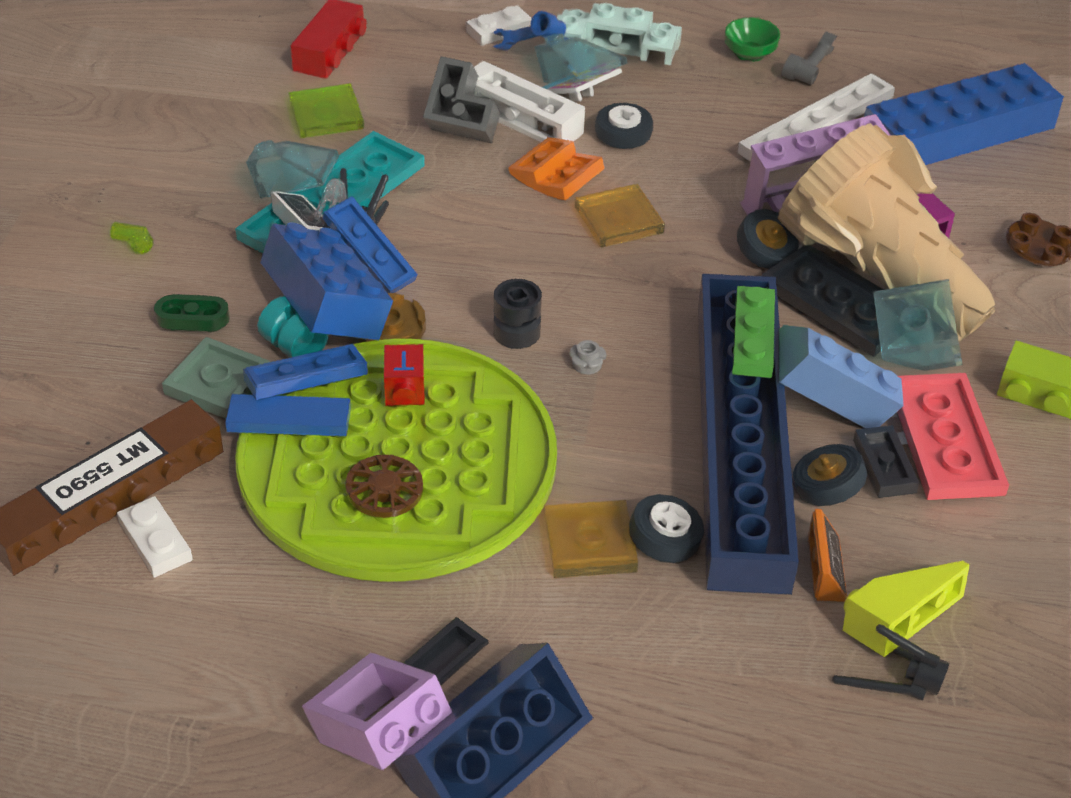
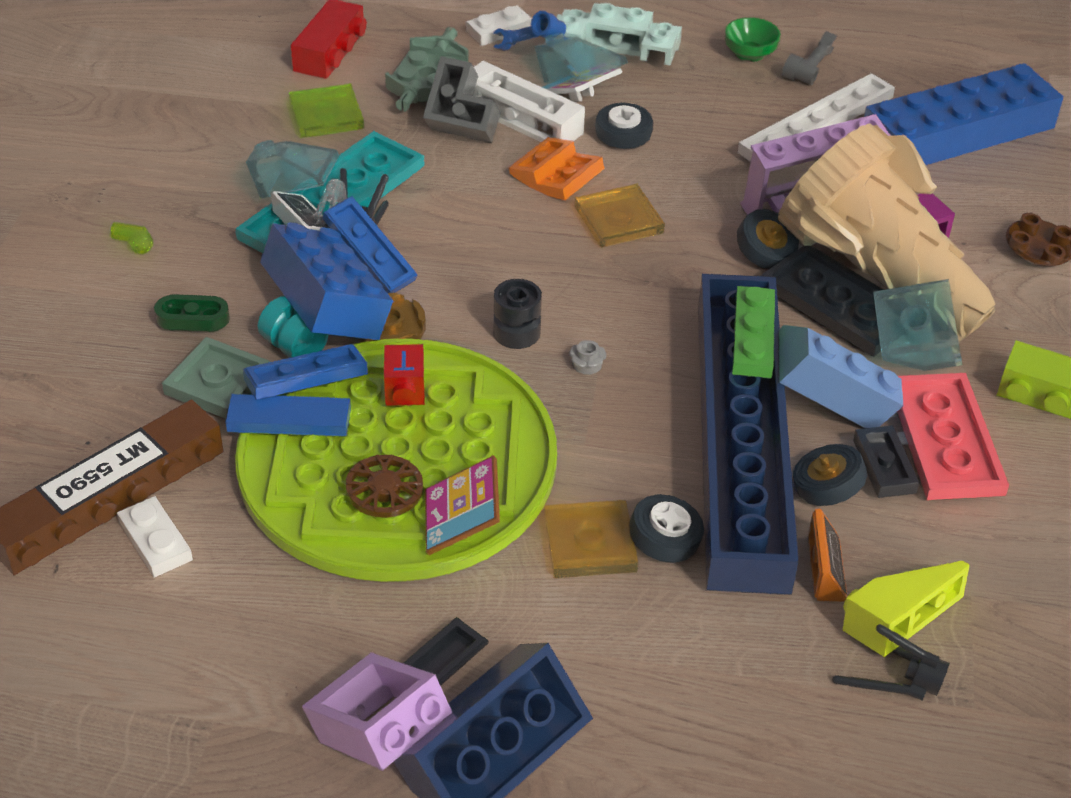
none -> sand green plate [385,27,469,112]
none -> piece [425,455,500,555]

